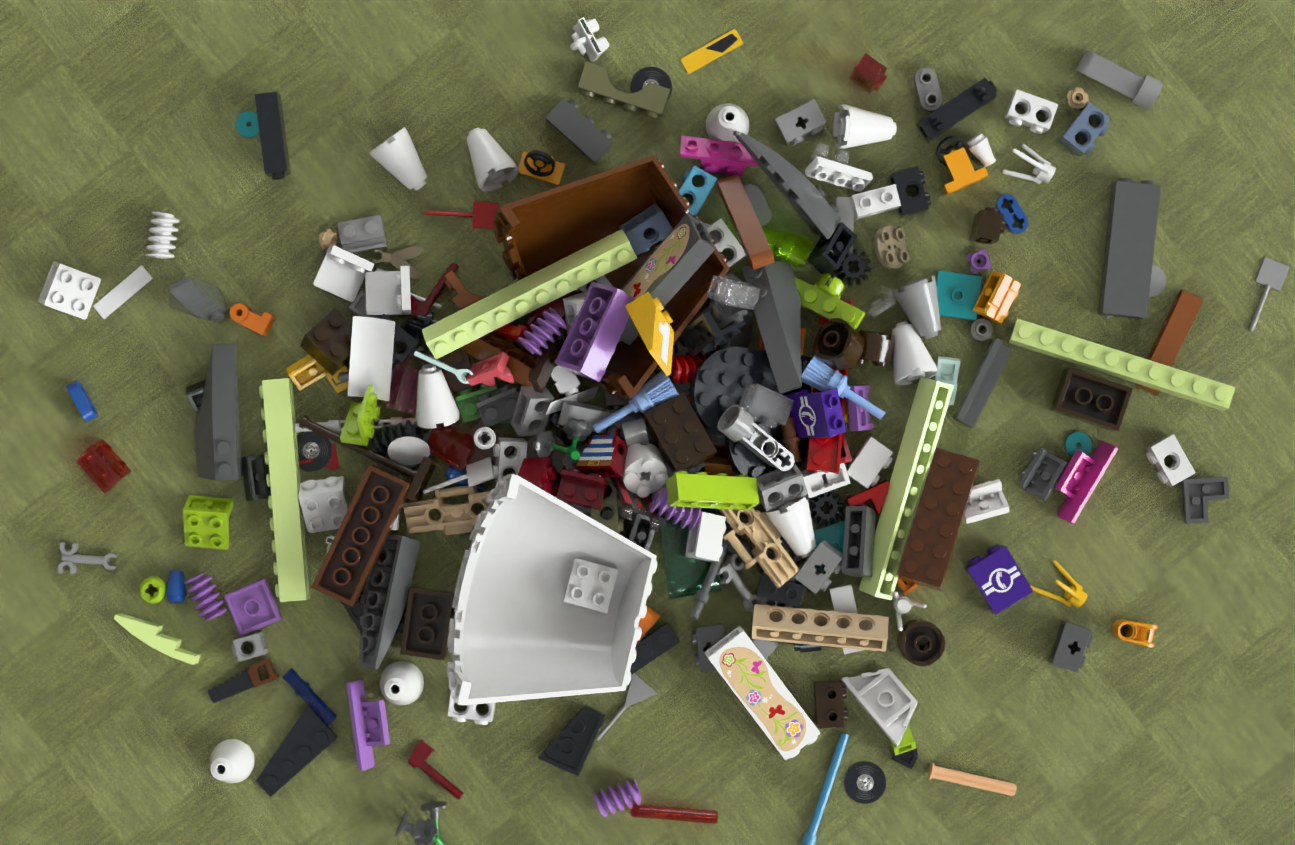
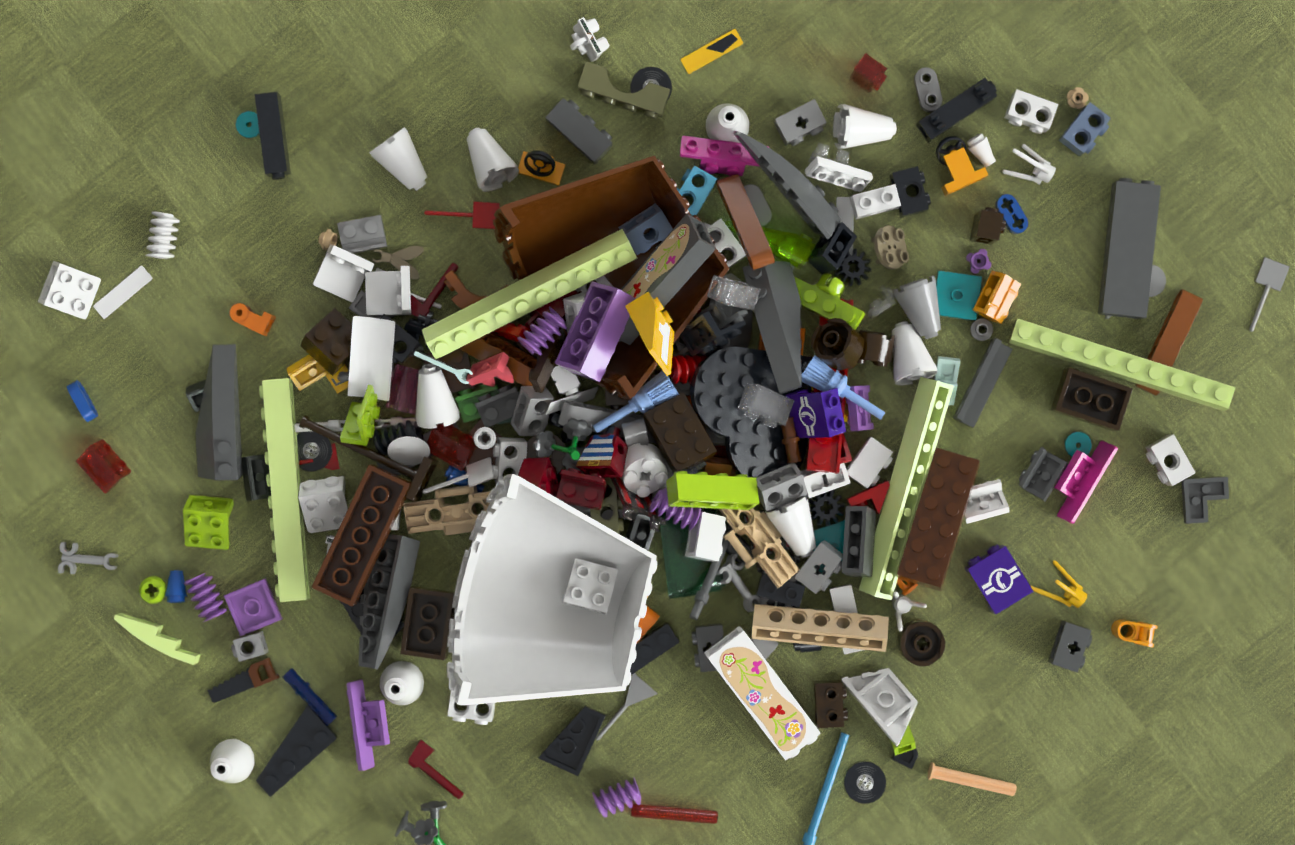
dark grey wedge [168,276,230,323] -> none
light grey beam [717,405,795,471] -> none
light grey beam [1076,49,1164,111] -> none

